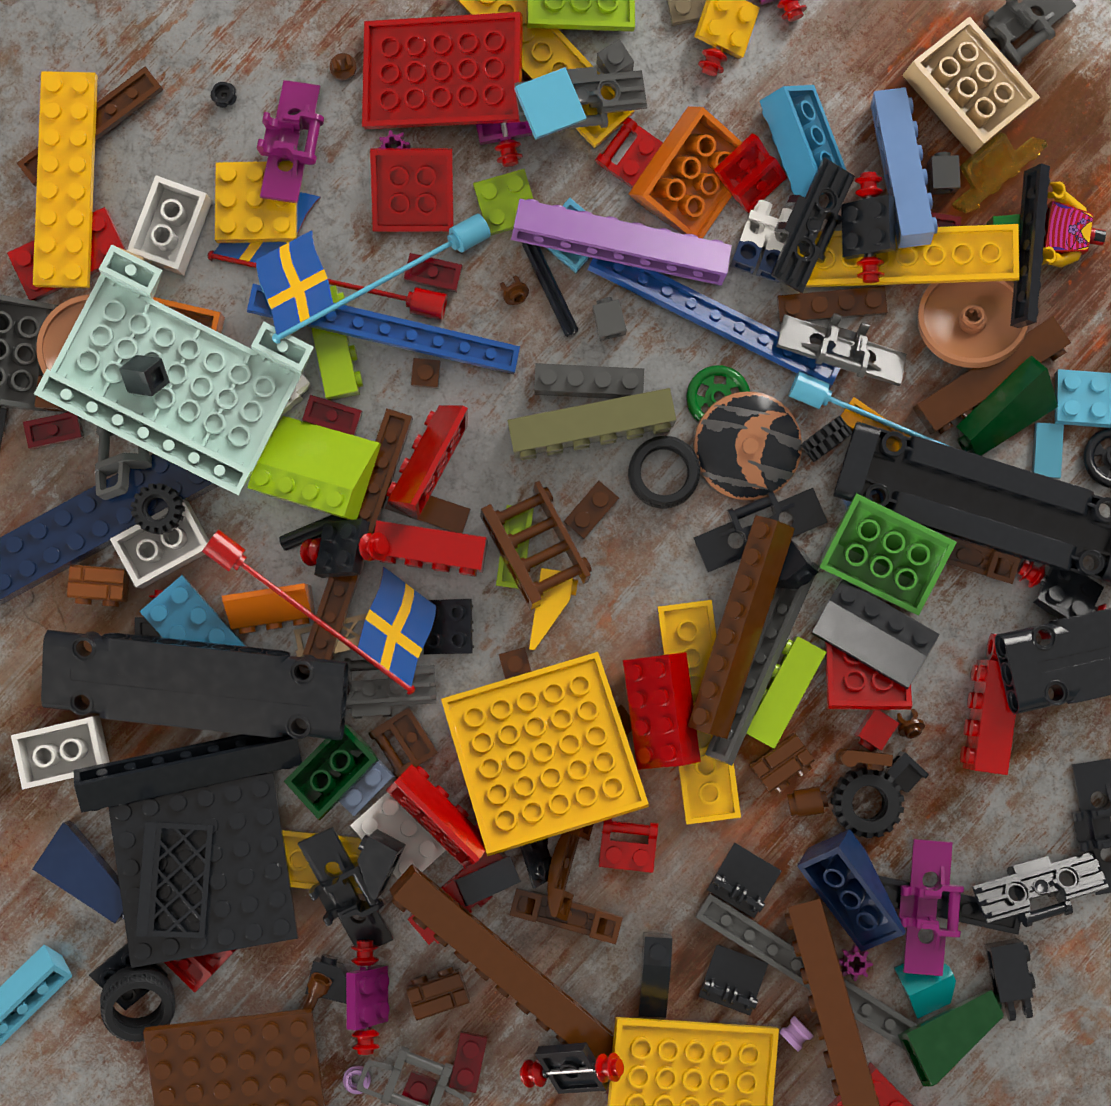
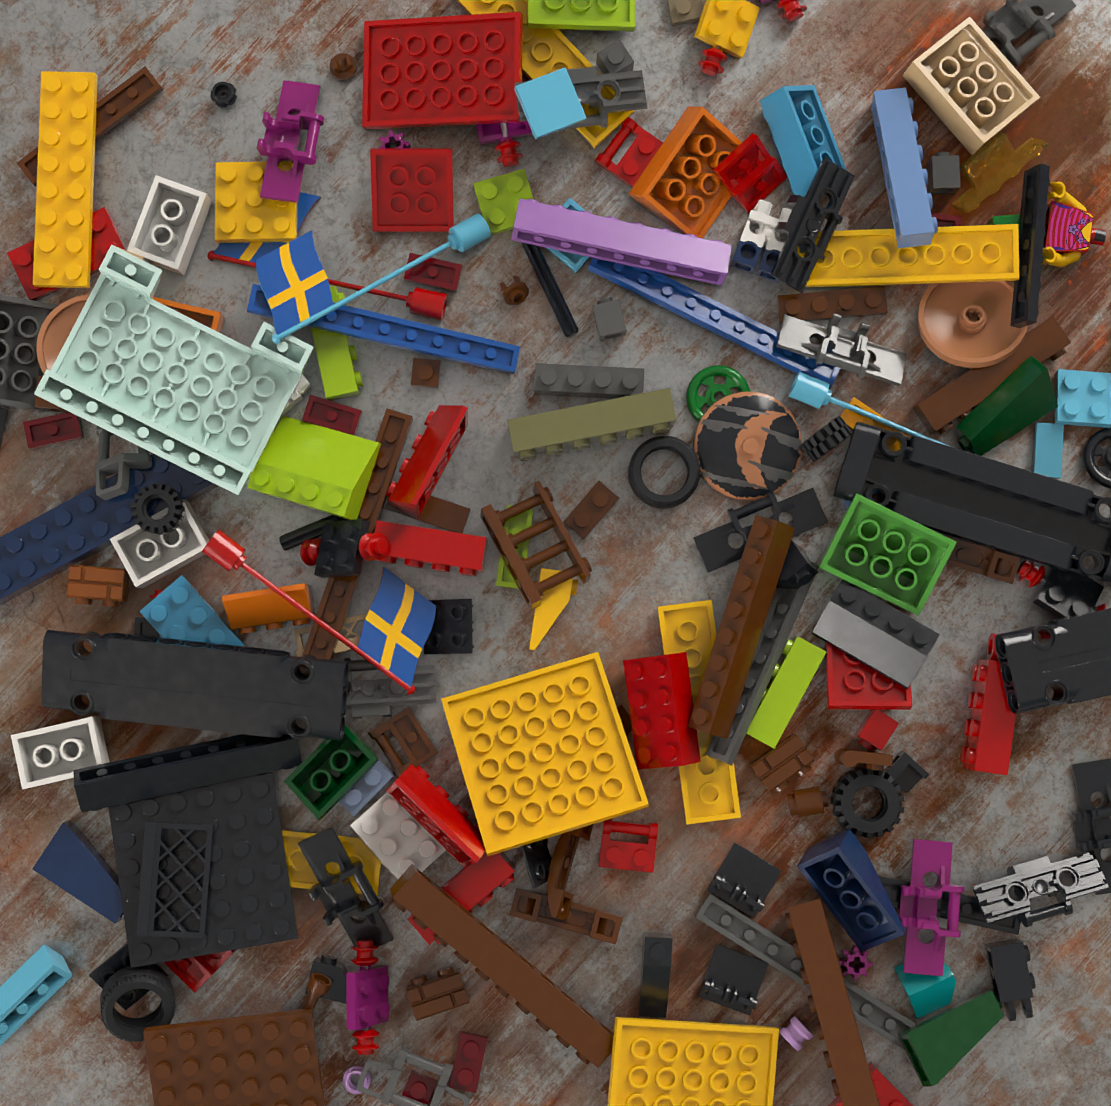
black panel [119,355,170,396] -> none
black slope [357,829,406,900] -> none
black slope [454,856,521,907] -> none
reddish brown plate [499,647,532,679] -> none
black plate [520,1042,624,1094] -> none
black plate [841,172,896,283] -> none
reddish brown plate [897,709,925,739] -> none

